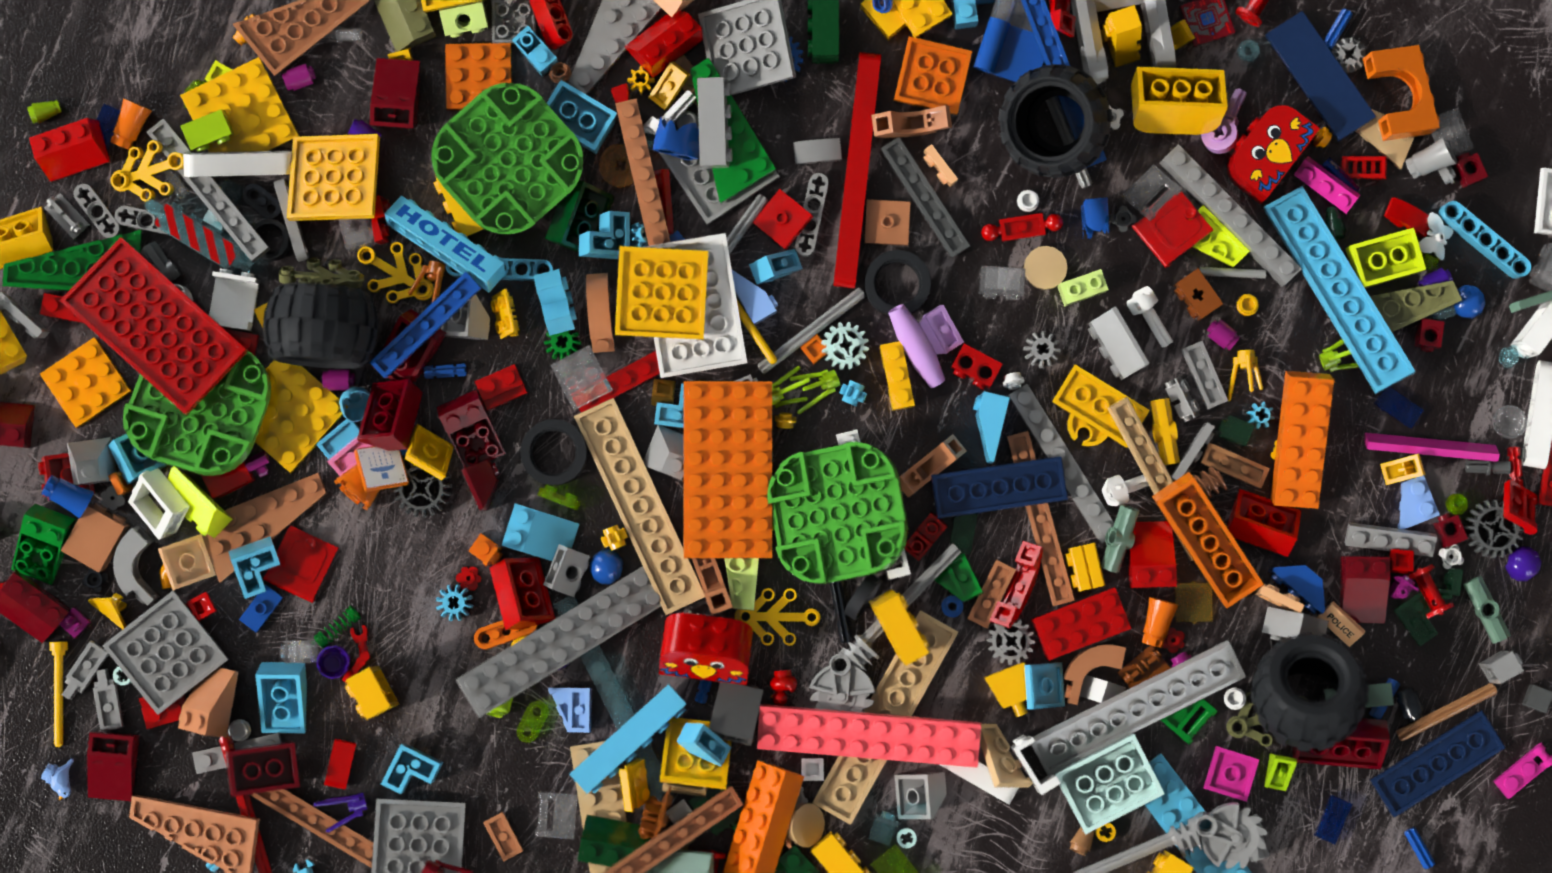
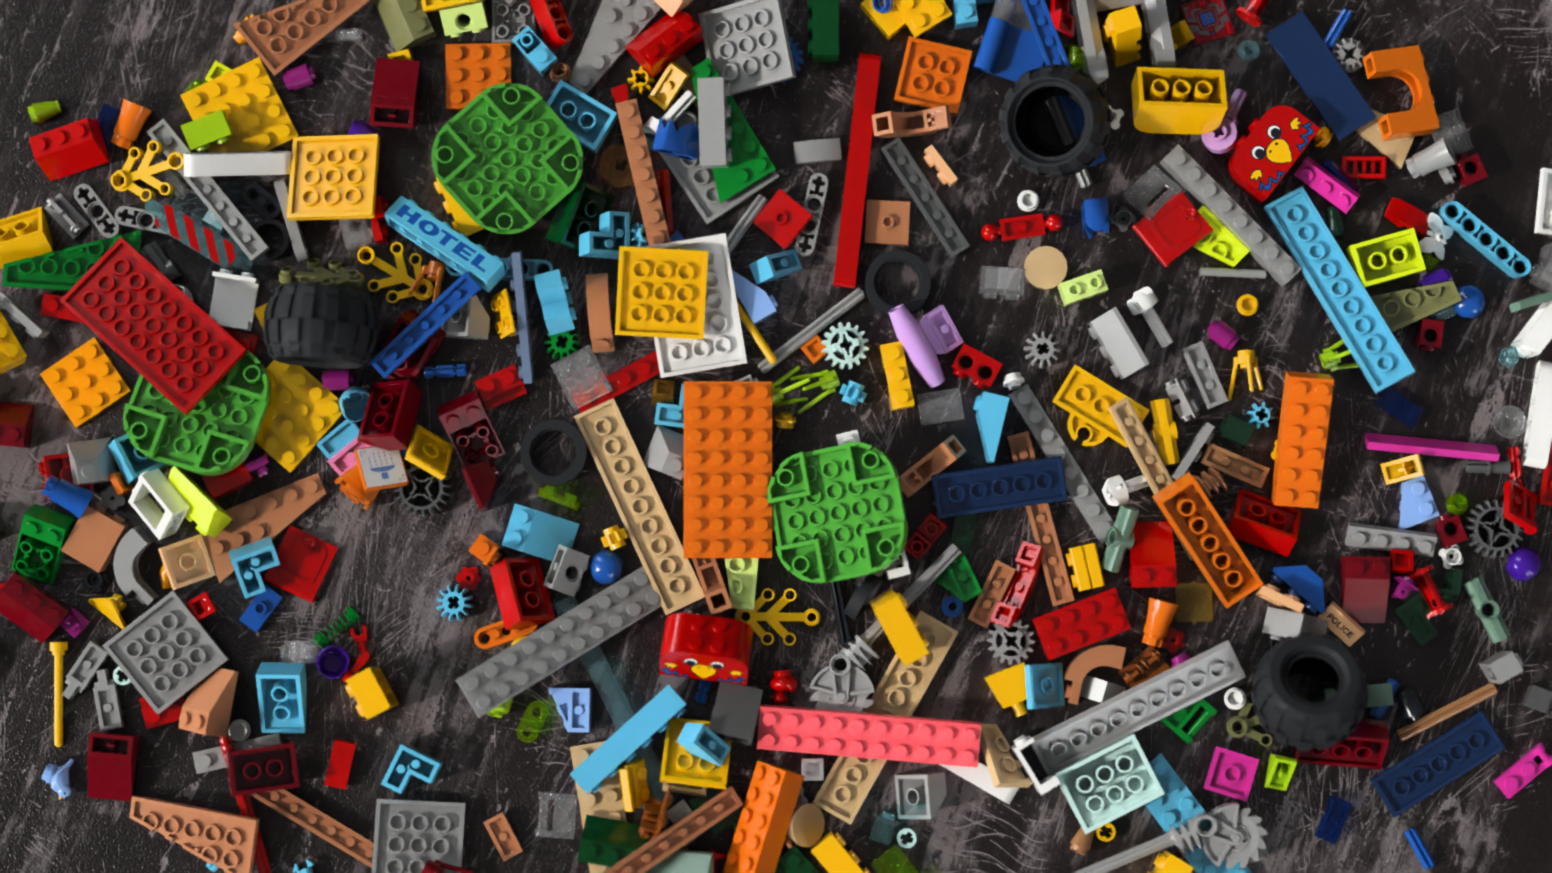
dark purple plant [314,793,367,833] -> none
dark orange brick [1174,268,1223,321] -> none
none -> sand blue plate [508,250,534,384]
none -> clear plate [916,388,965,426]
none -> clear neon green arm [1065,43,1084,69]

